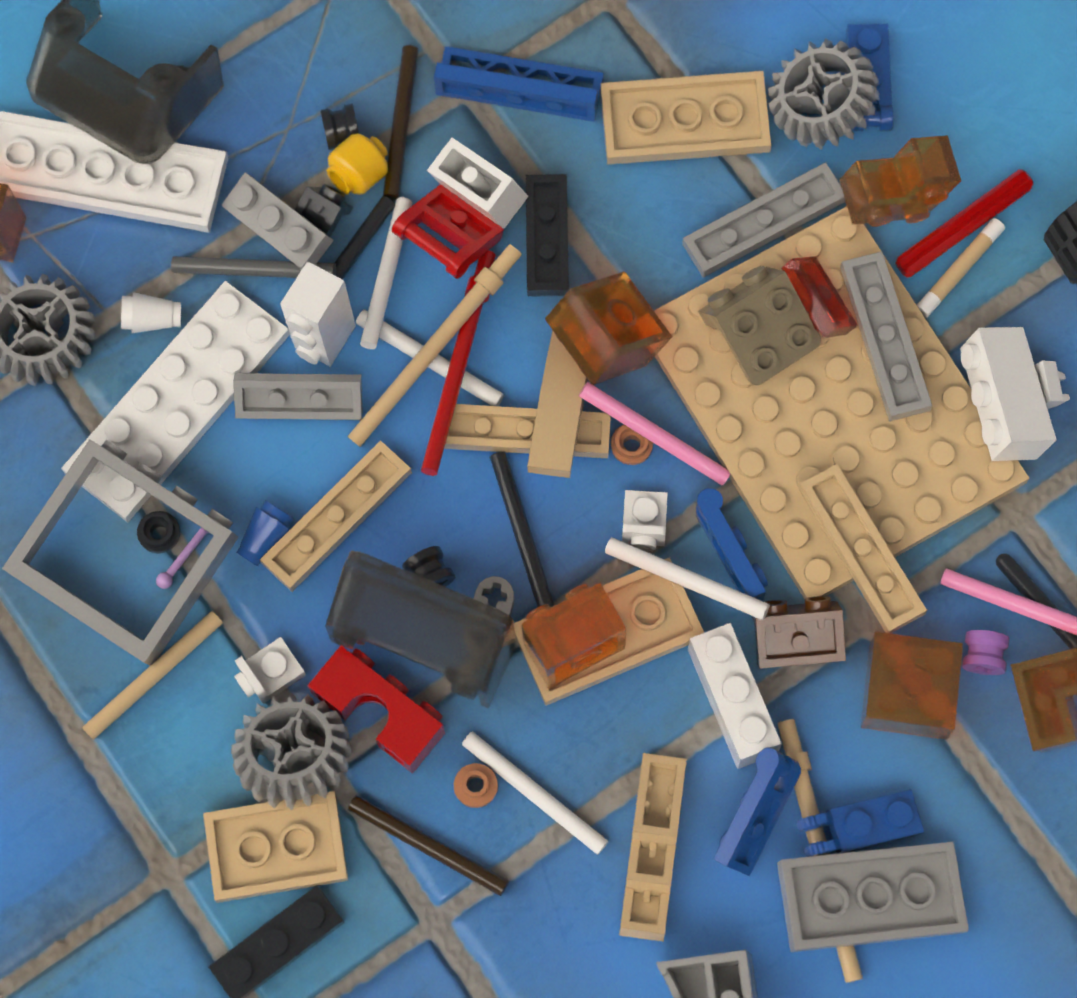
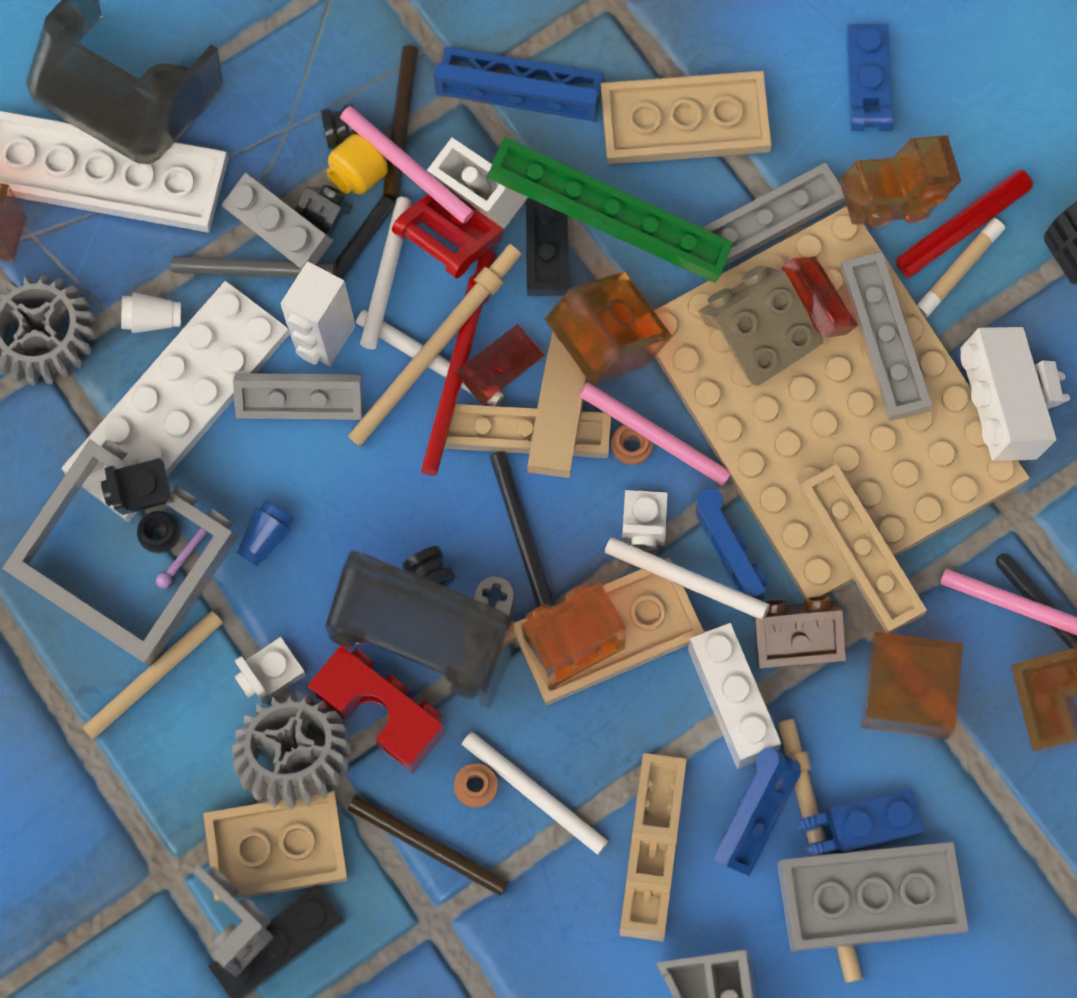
tan plate [260,440,412,592] -> none
light grey gear [768,38,879,150] -> none
medium lavender wheel [962,630,1010,675] -> none
none -> black bracket [101,458,173,515]
none -> light grey bracket [191,864,274,977]
none -> bright pink bar [340,106,474,224]
none -> clear red plate [455,324,545,406]
none -> green plate [486,137,733,283]

